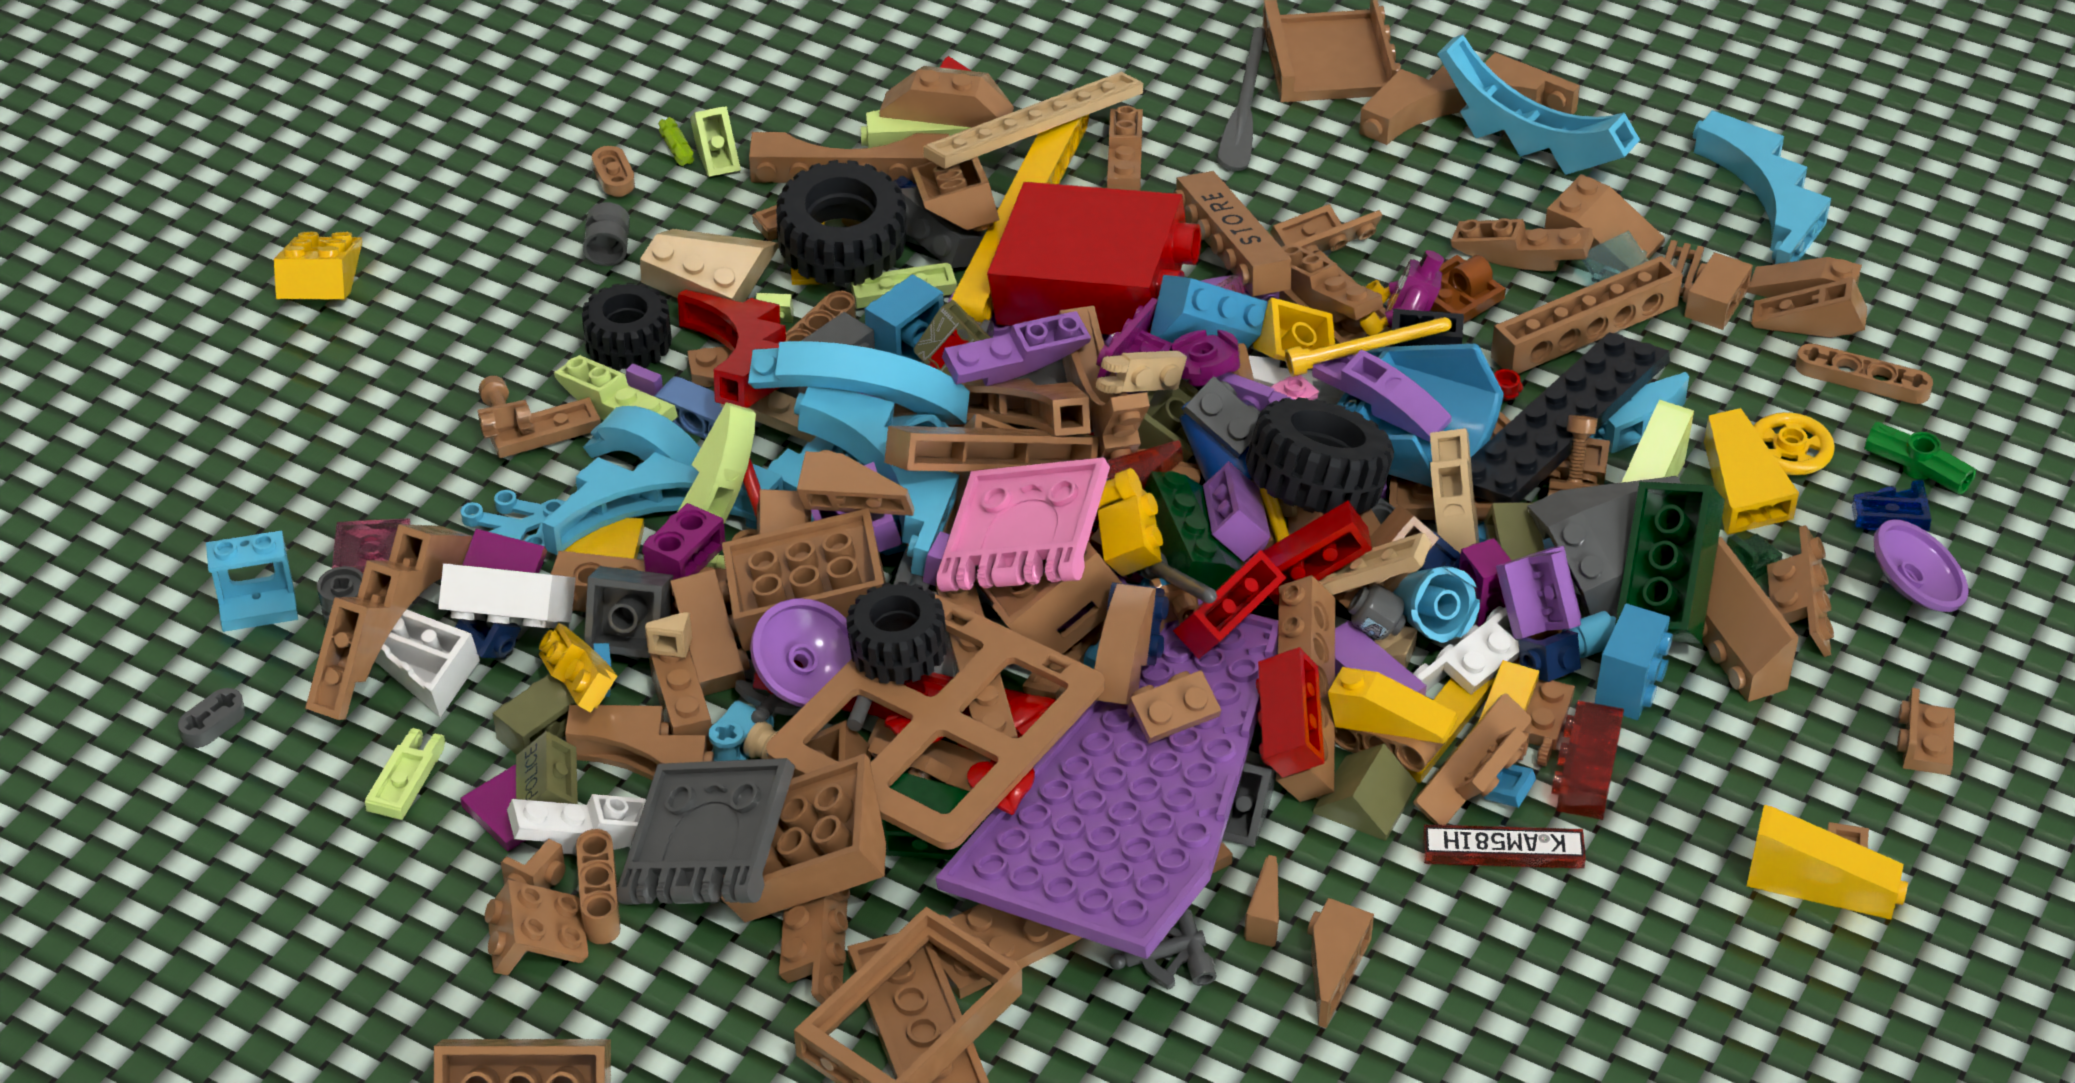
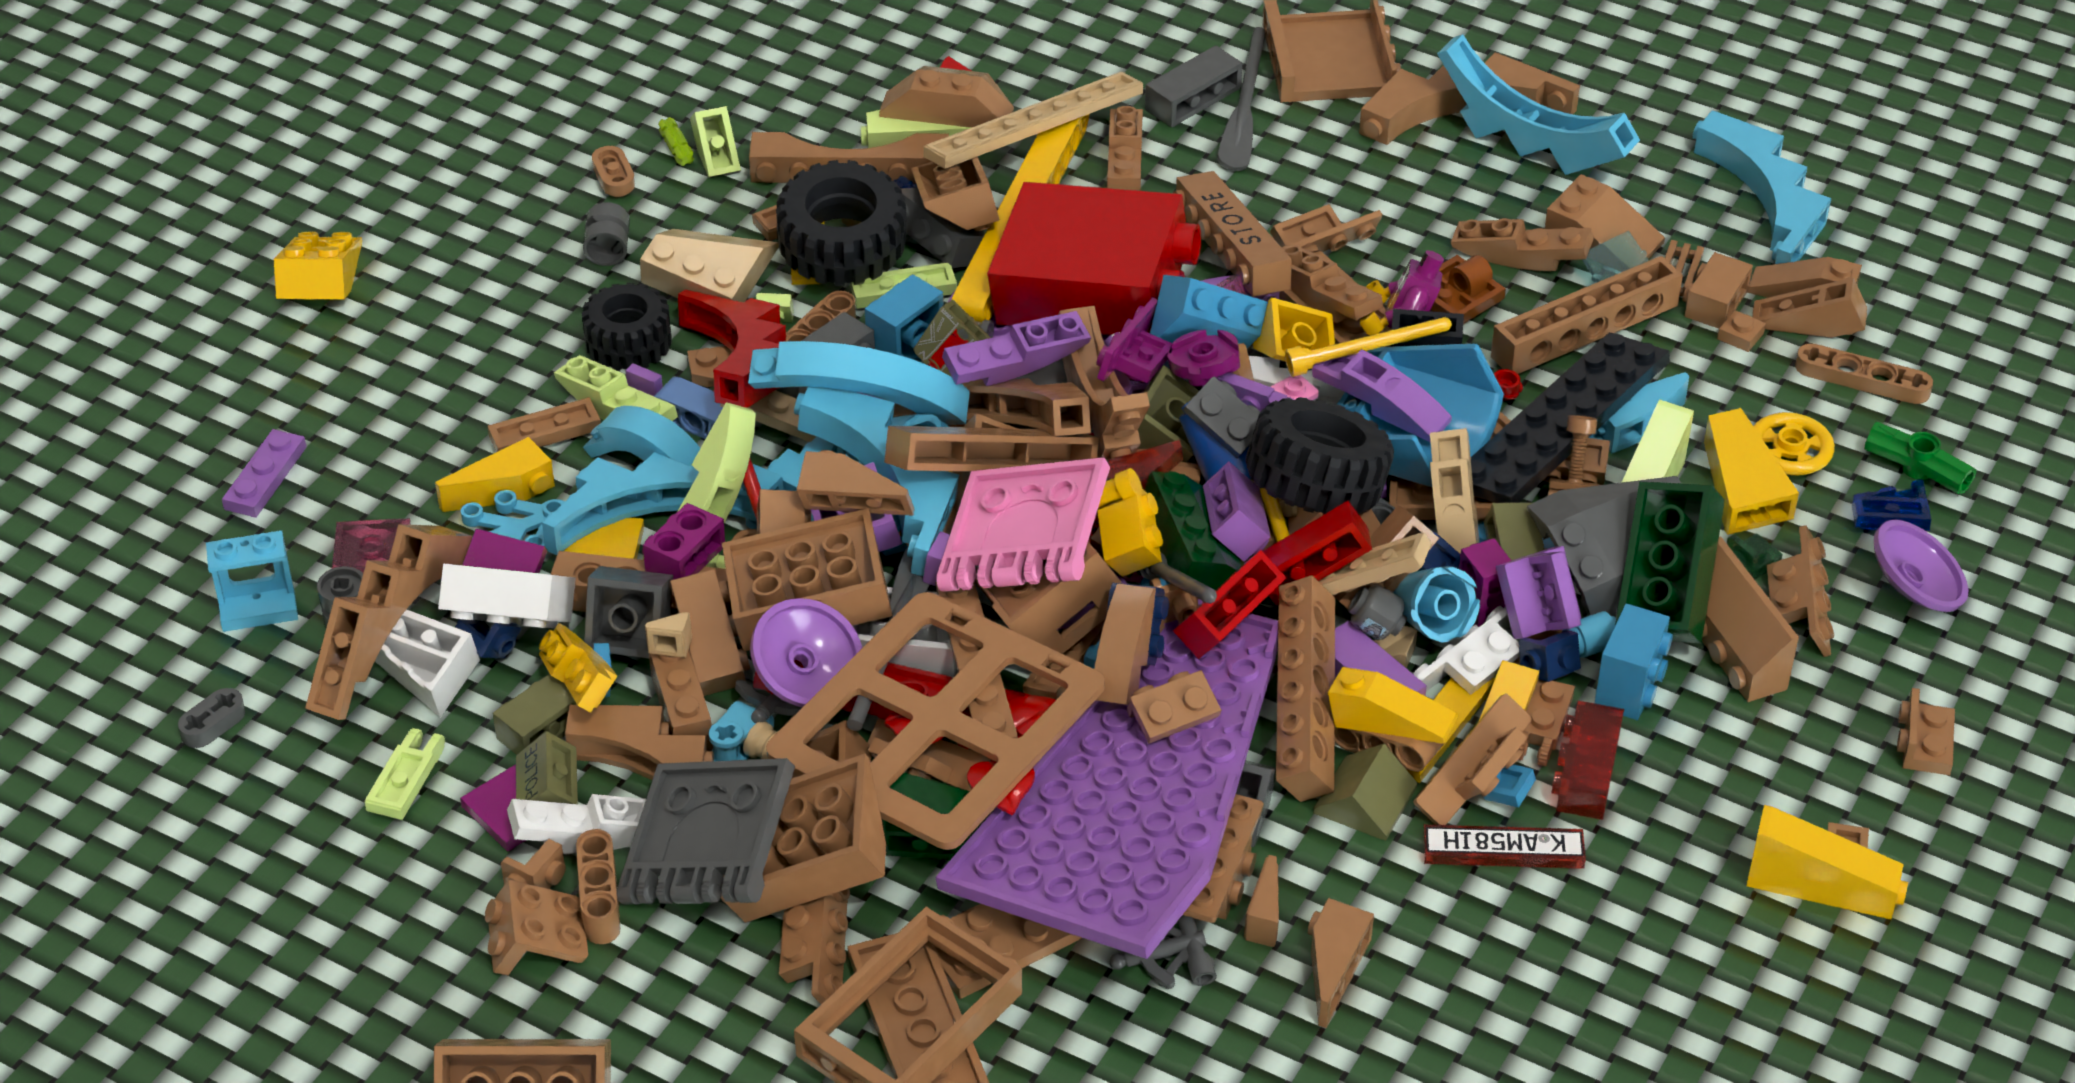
medium nougat bar [477,376,533,439] -> none
black tyre [846,582,948,684] -> none
tan hinge [1096,351,1187,394] -> none
red brick [1256,647,1325,778] -> none
none -> medium lavender plate [222,429,307,518]
none -> yellow slope [435,437,555,512]
none -> dark grey brick [1145,45,1242,128]
none -> medium nougat bracket [1183,794,1264,923]
none -> medium nougat plate [1717,310,1766,352]

